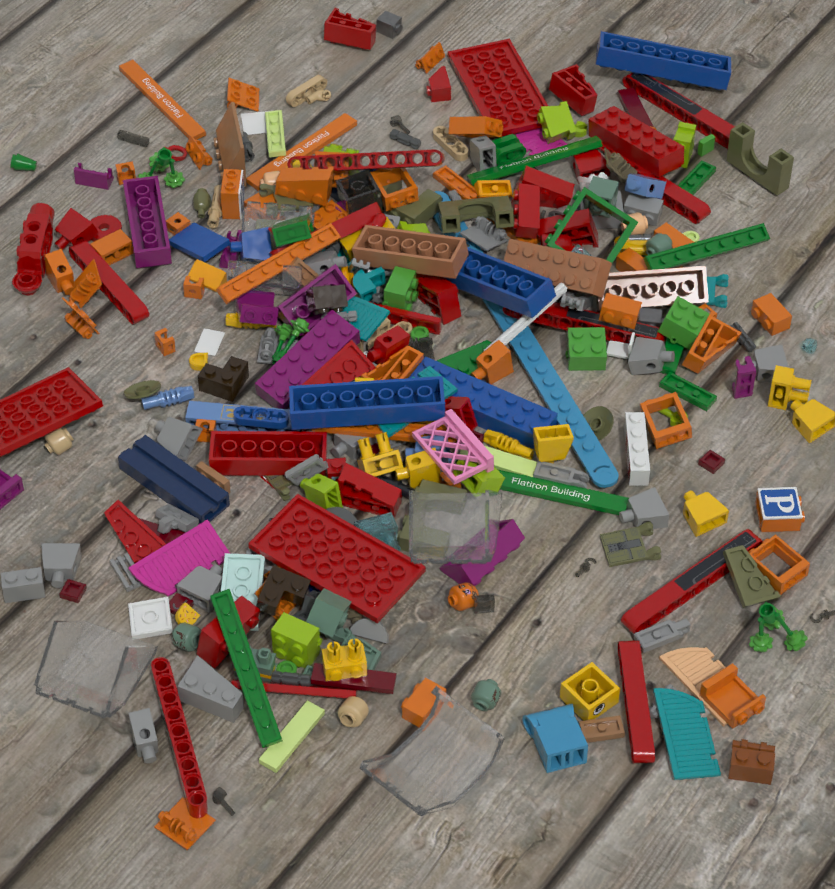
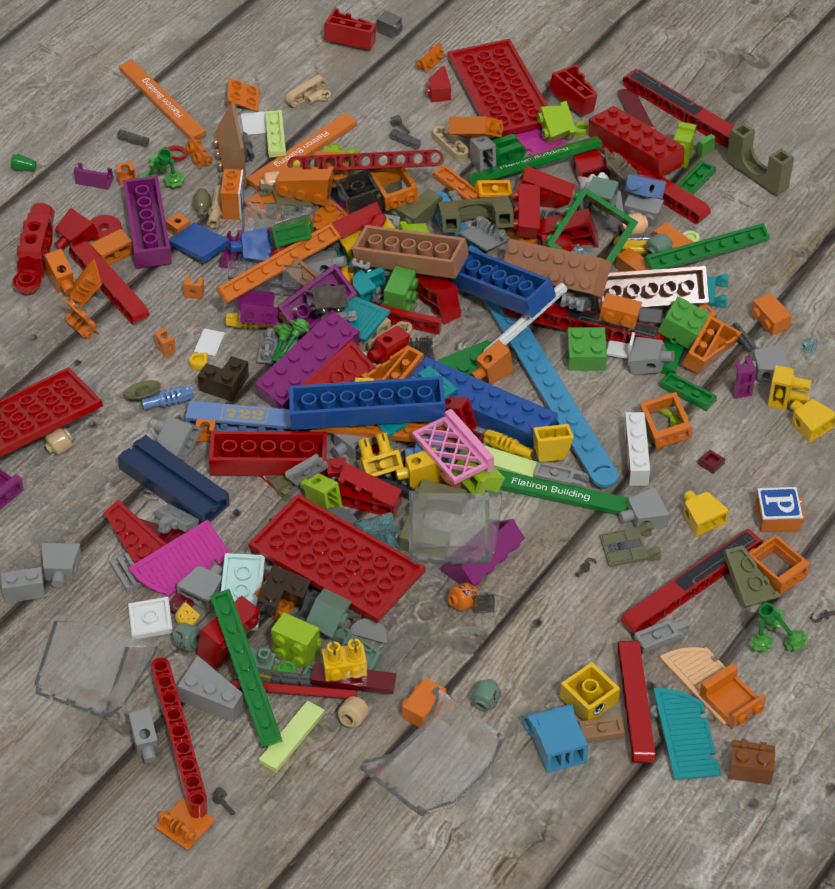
dark red tile [59,579,87,603] -> none
light orange slope [188,259,227,292] -> none
medium nougat plate [196,461,231,494] -> none
blue beam [233,406,289,429] -> none
bright green tile [410,326,429,344] -> none
olive dish [583,406,614,441] -> none
blue brick [596,31,731,90] -> none

